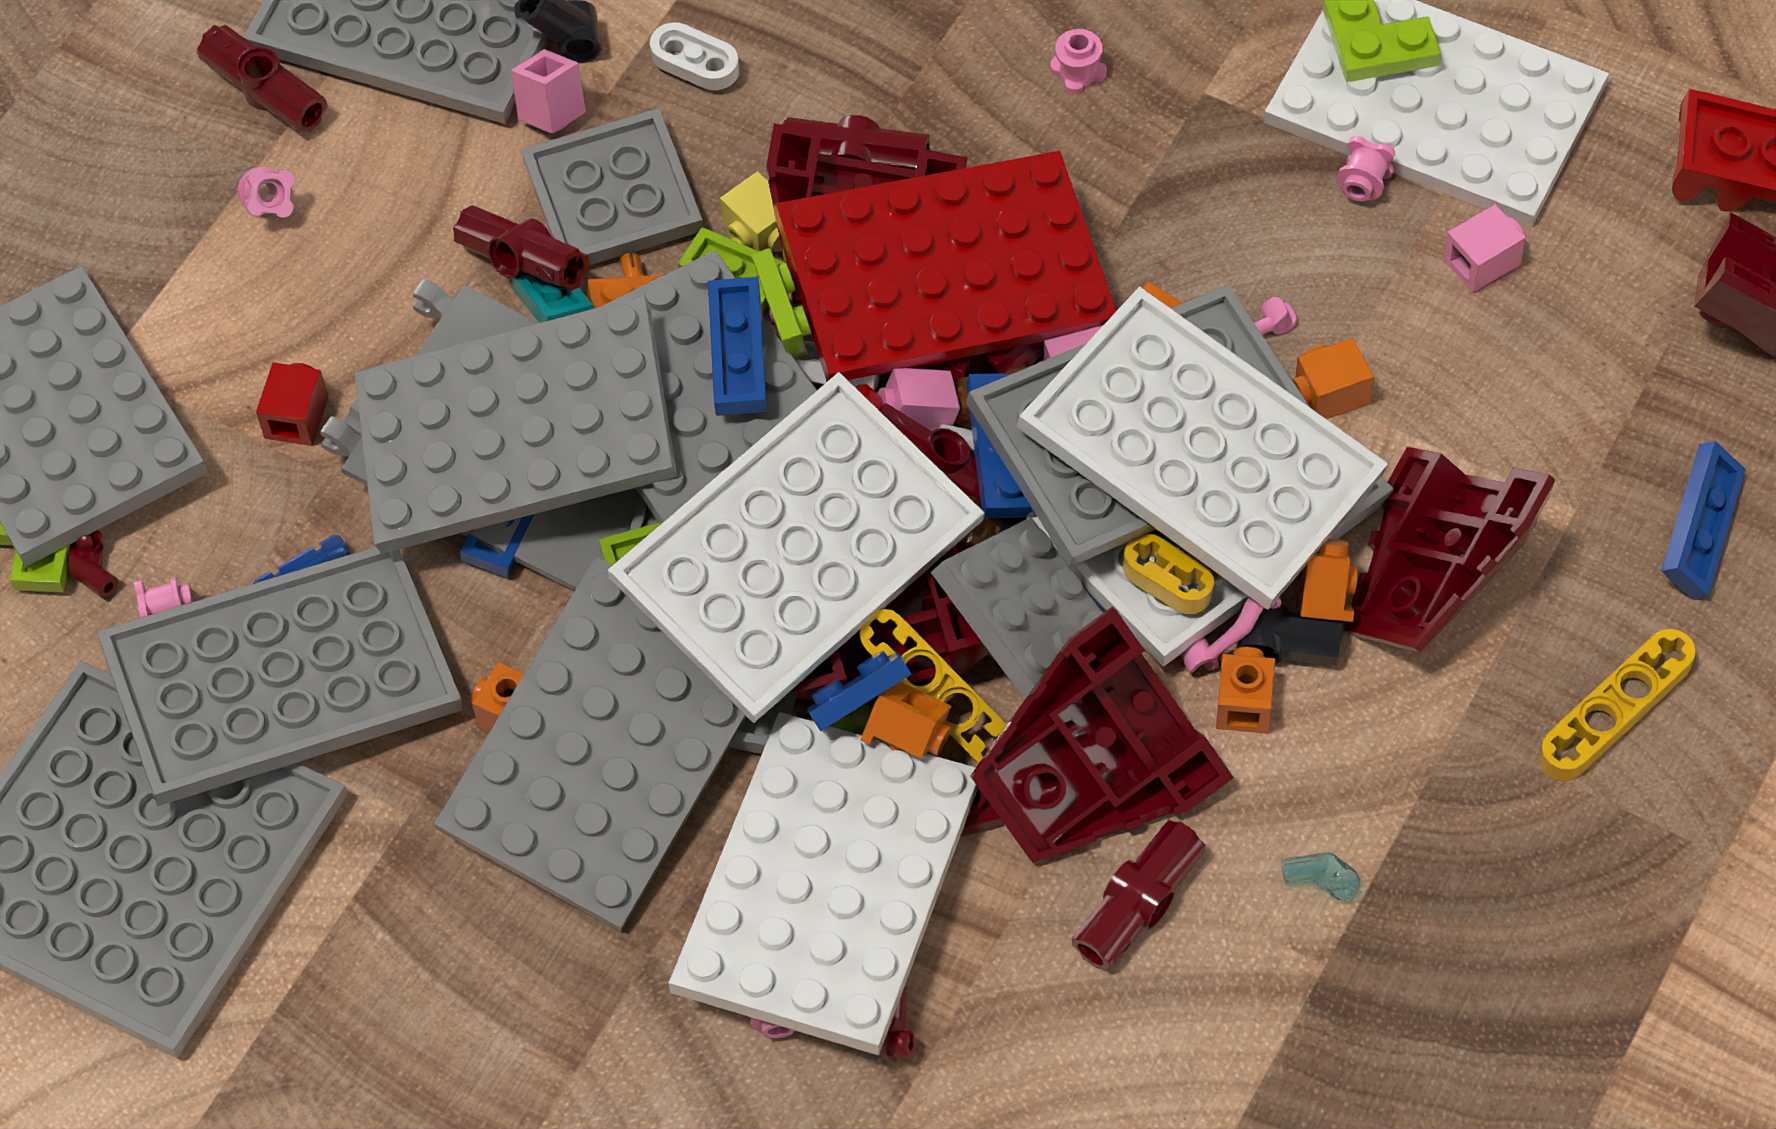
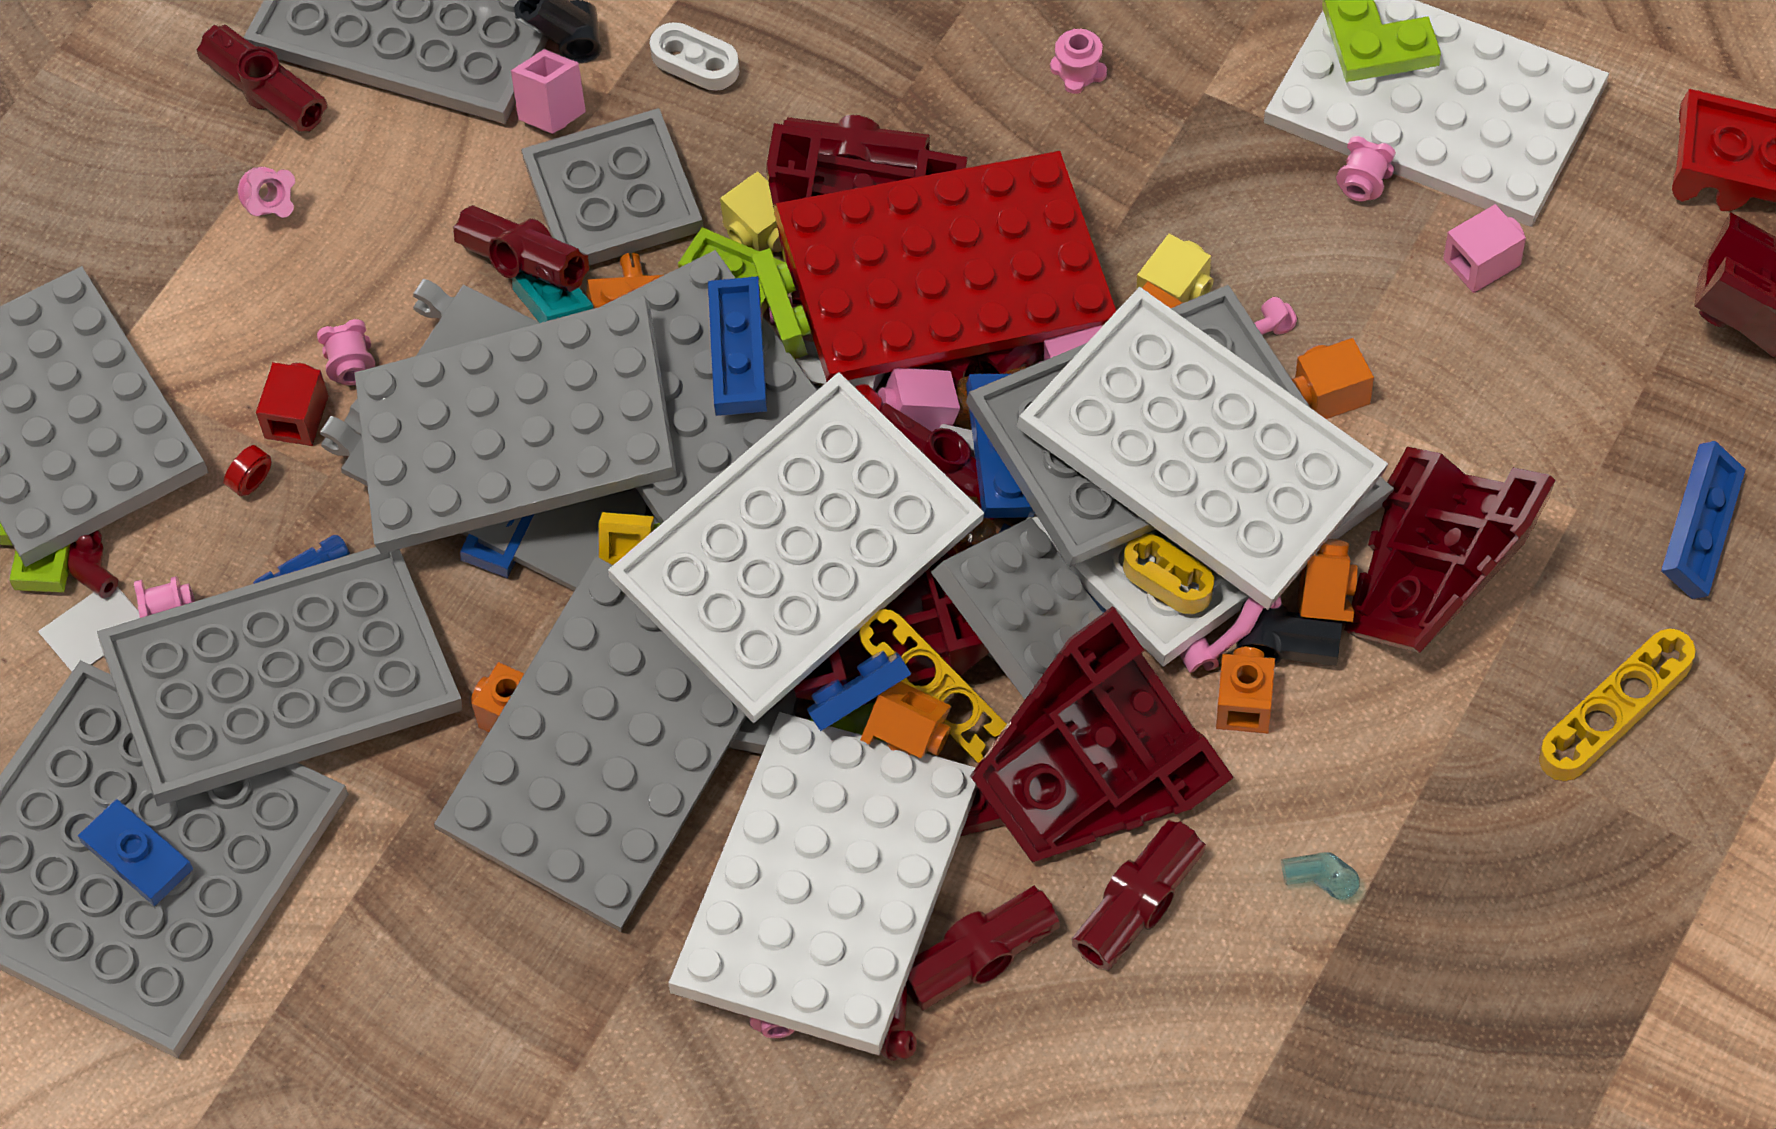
none -> white sticker [38,587,140,671]
none -> blue plate [78,799,193,907]
none -> red tile [224,445,272,496]
none -> bright pink brick [317,319,375,385]
none -> yellow tile [599,512,654,565]
none -> dark red piece [905,885,1060,1011]
none -> light yellow brick [1136,233,1213,303]

